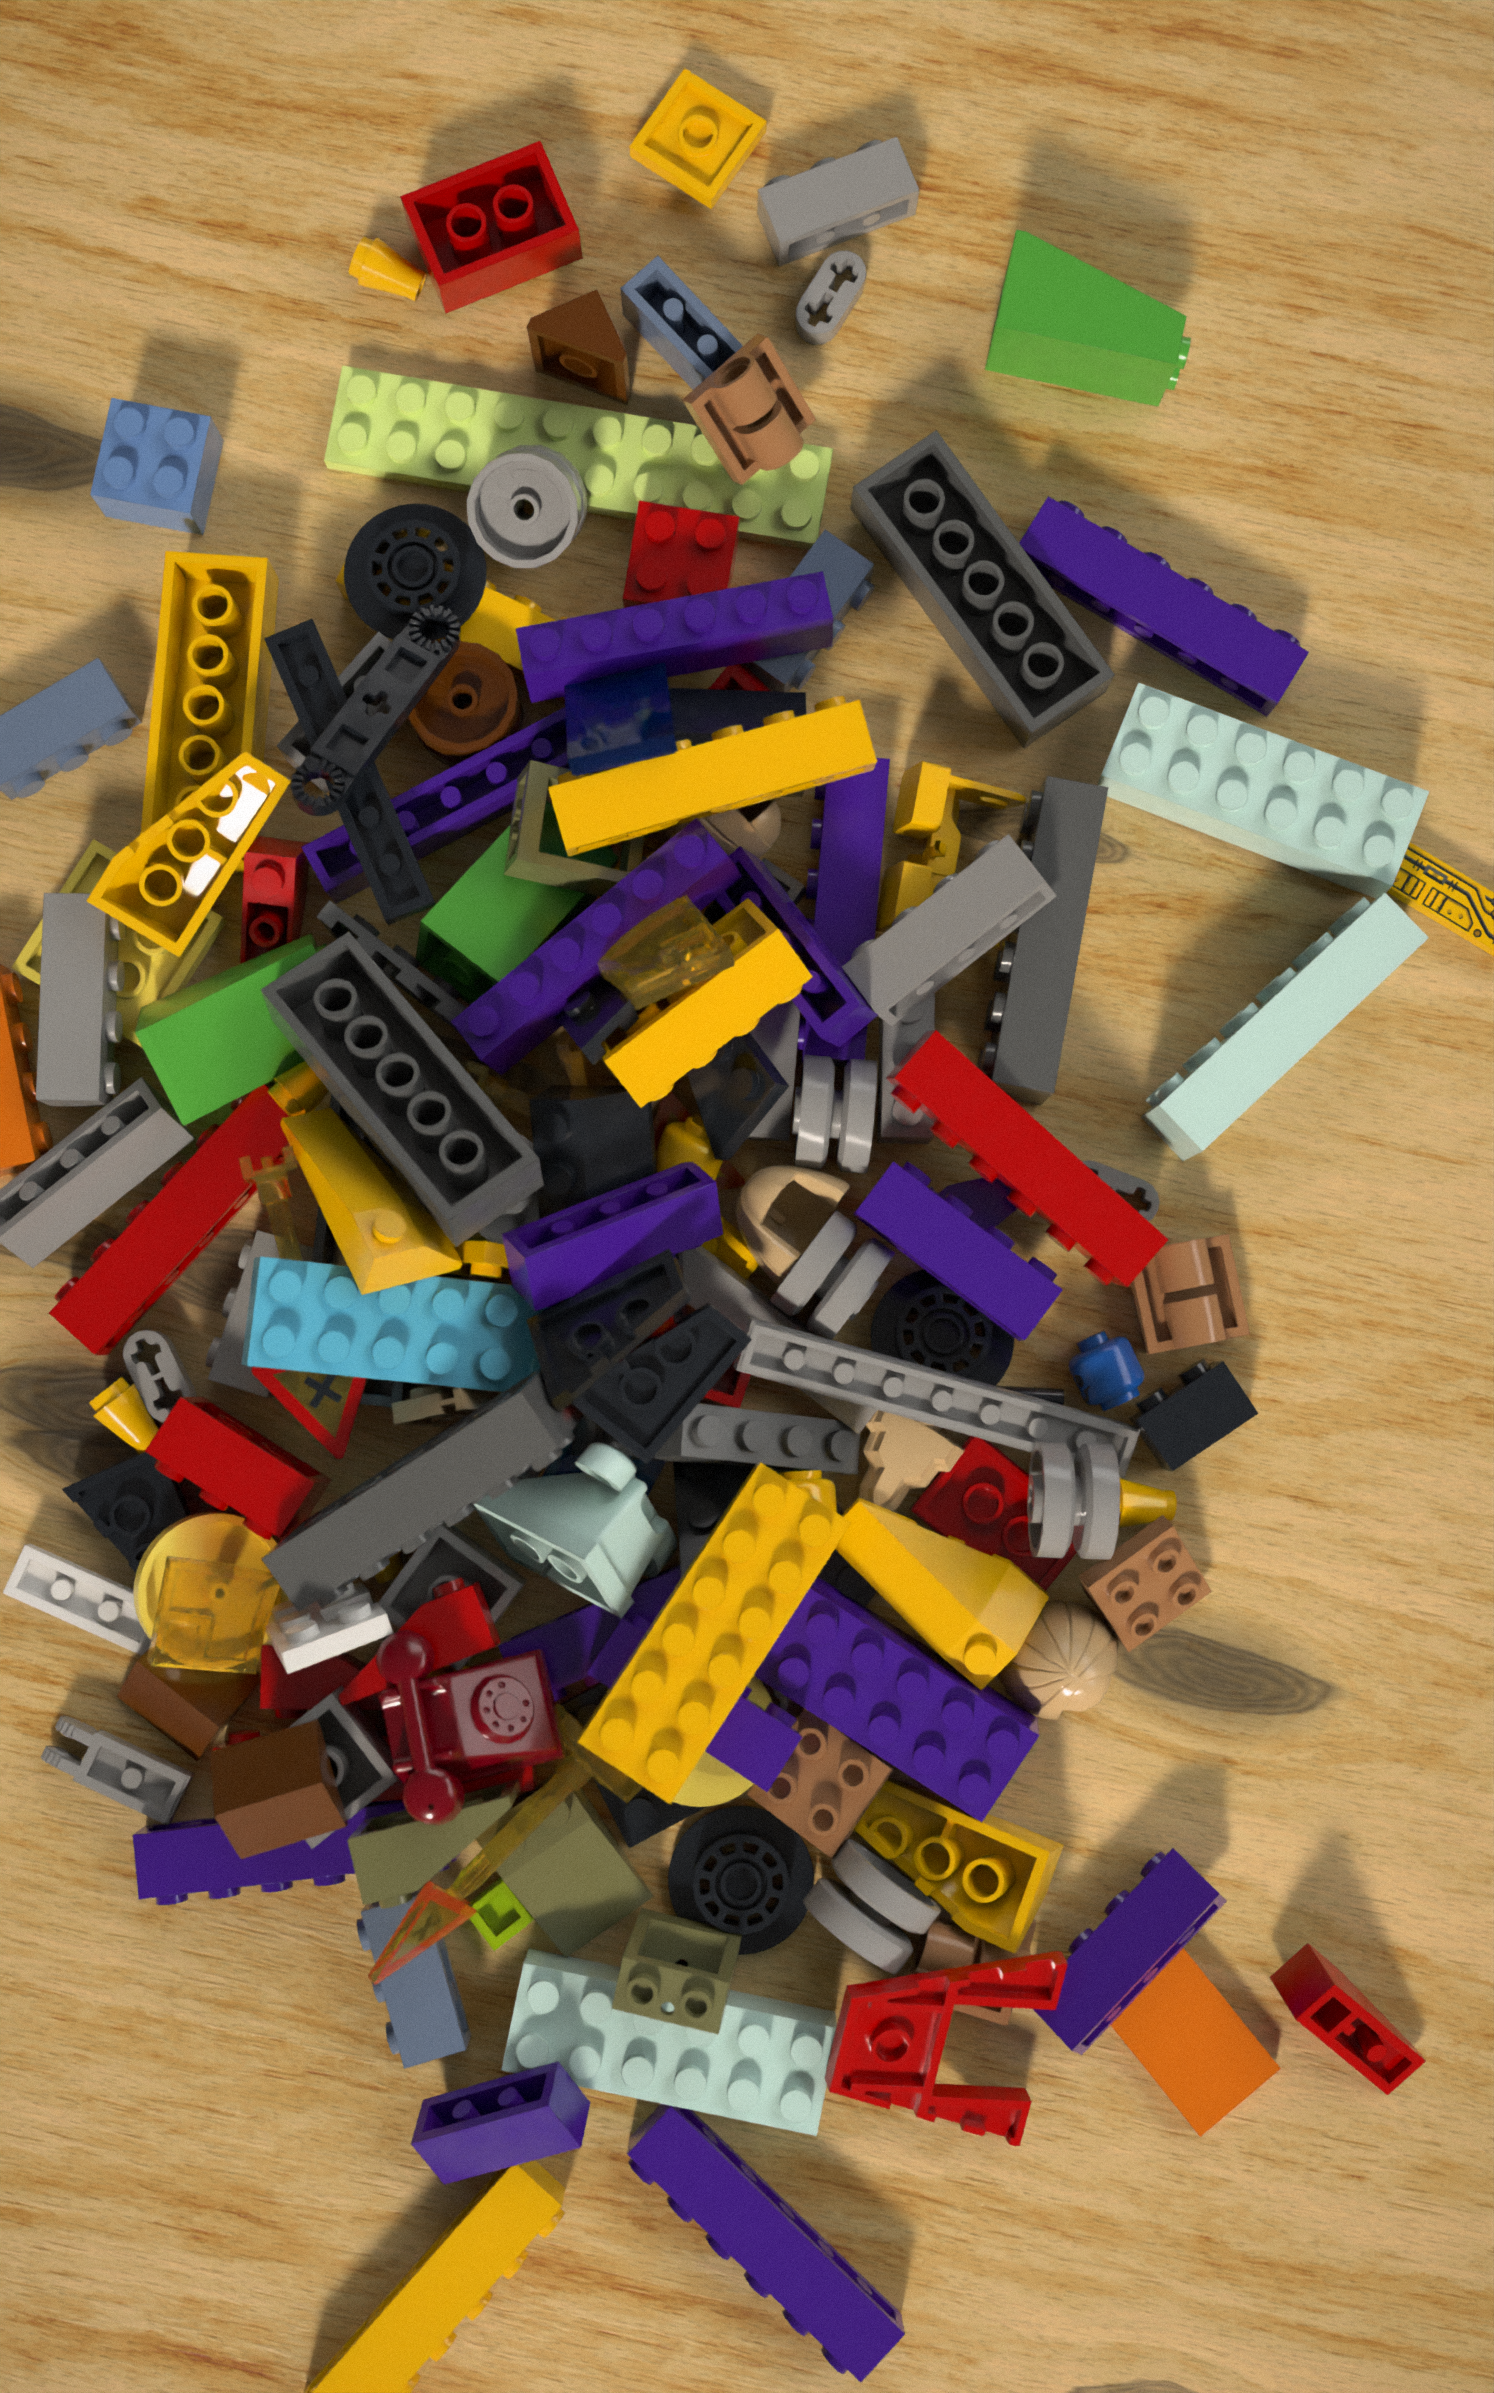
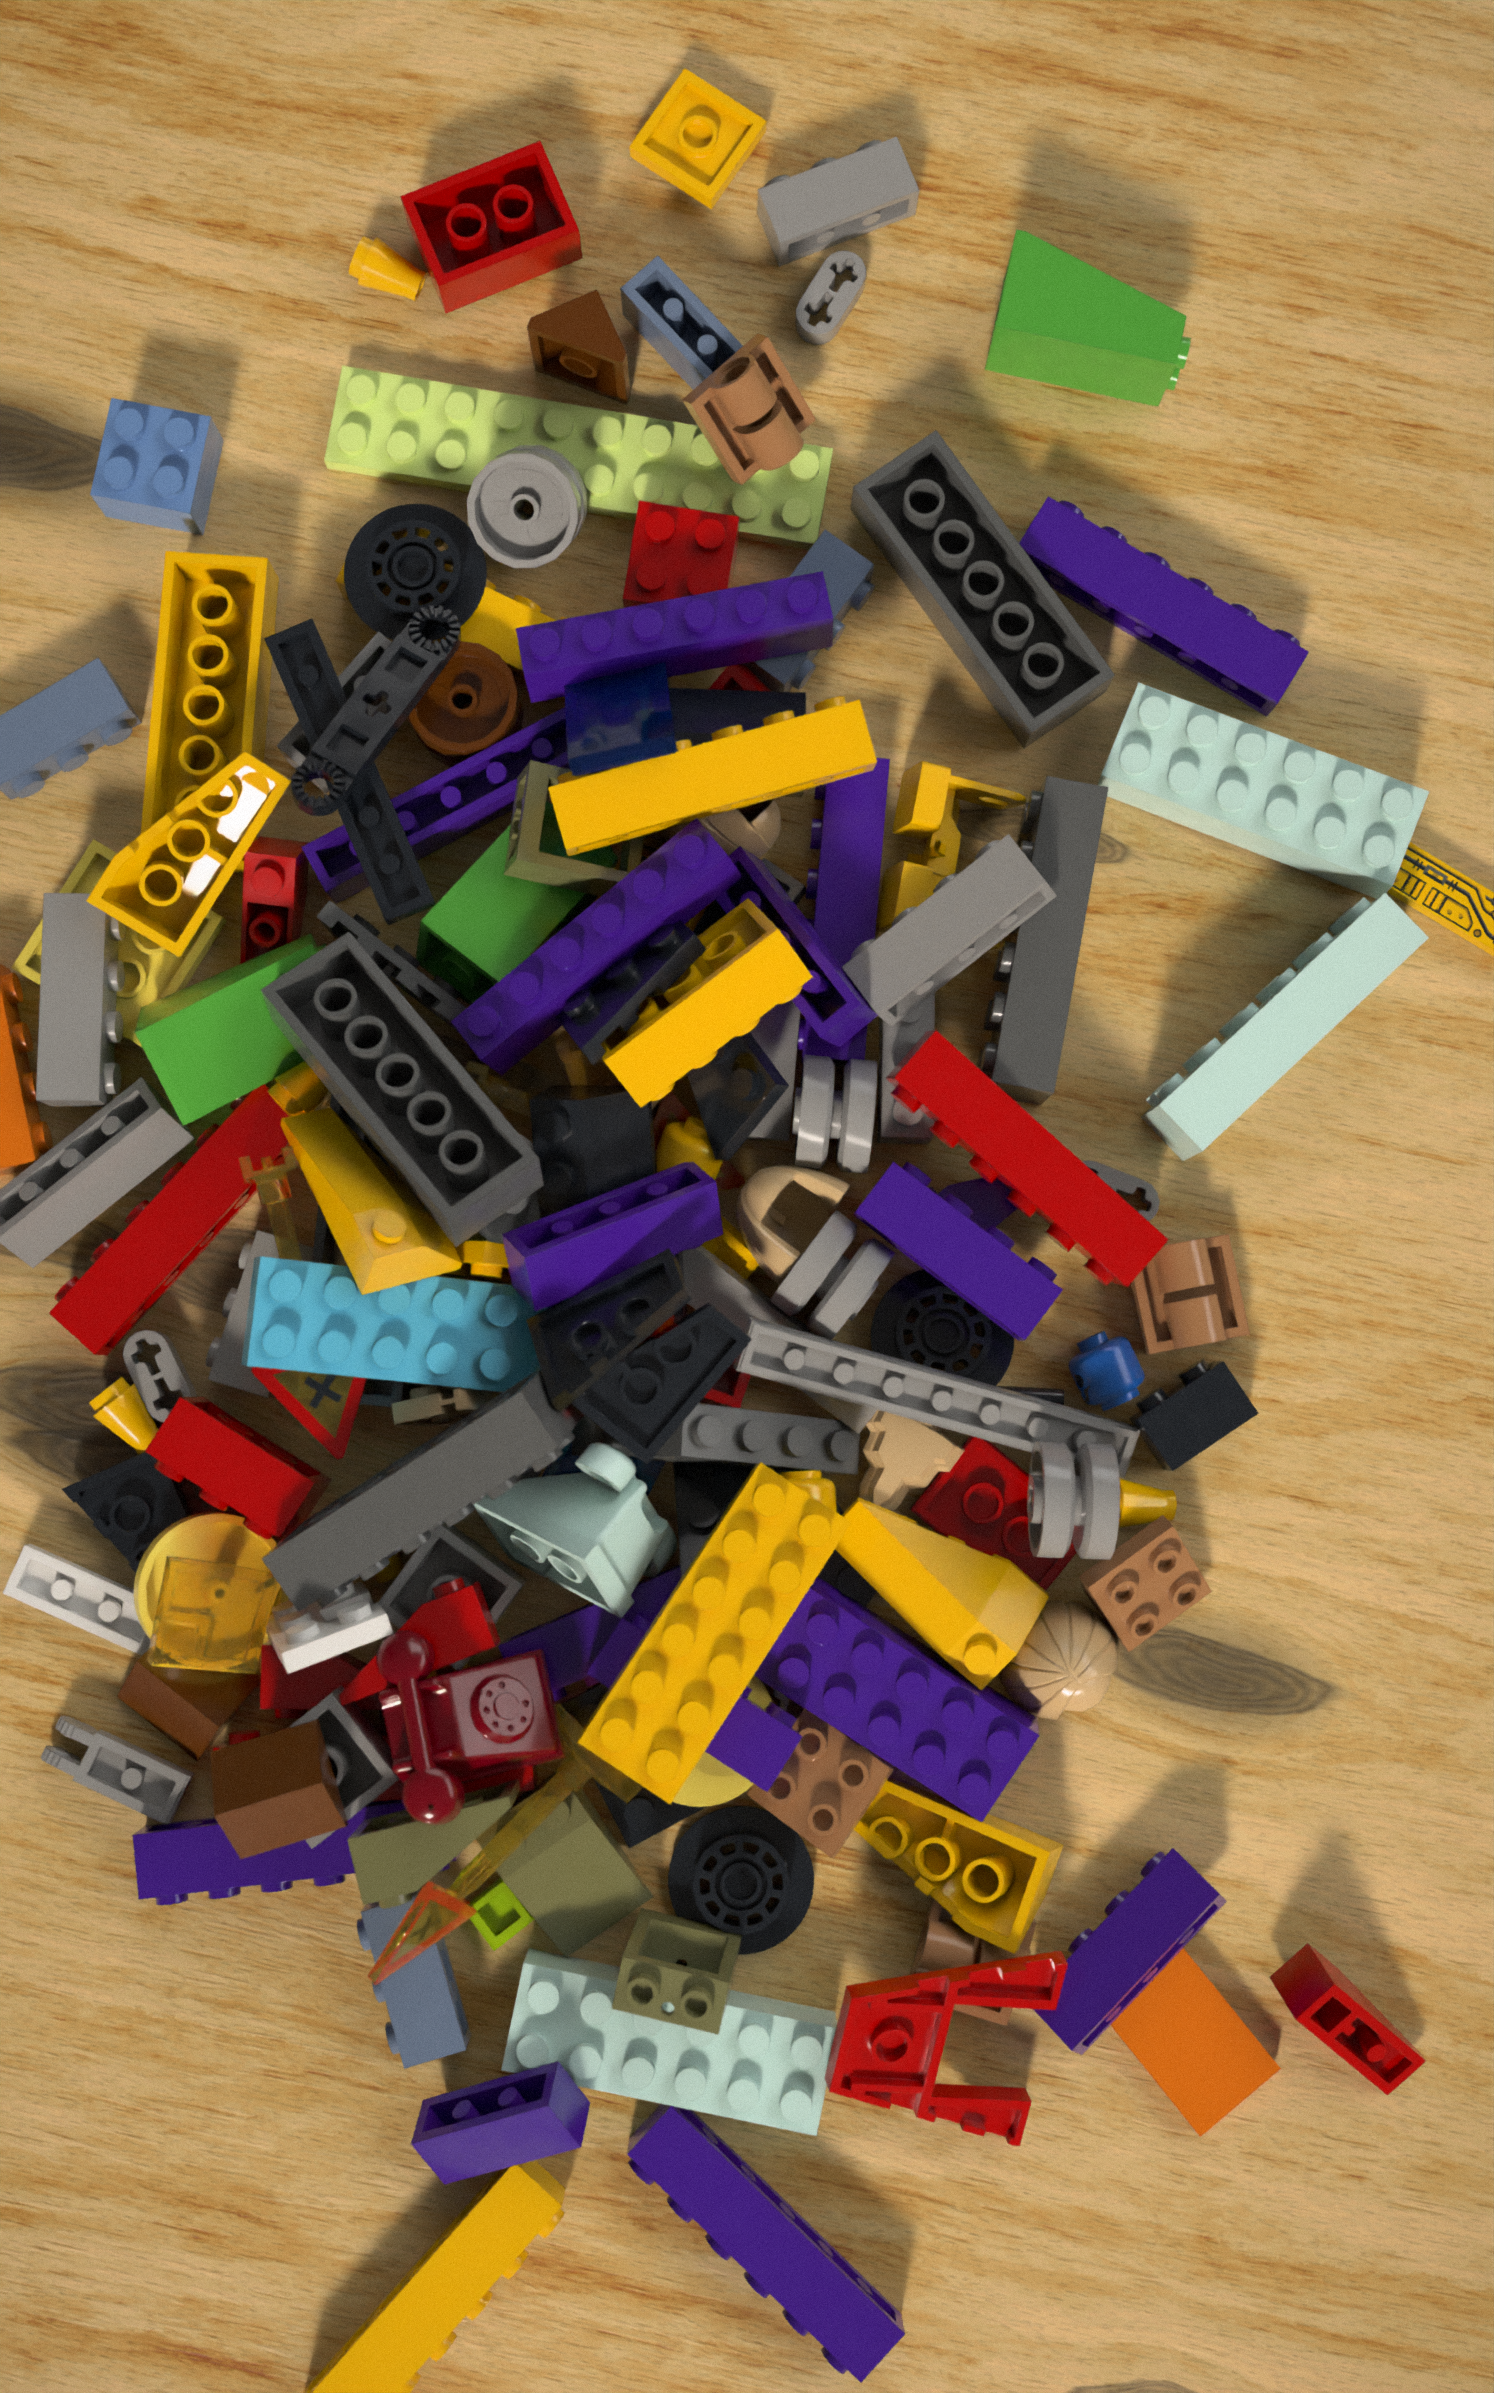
clear yellow plate [597,895,735,1010] -> none
light grey wheel [803,1839,941,1974] -> none

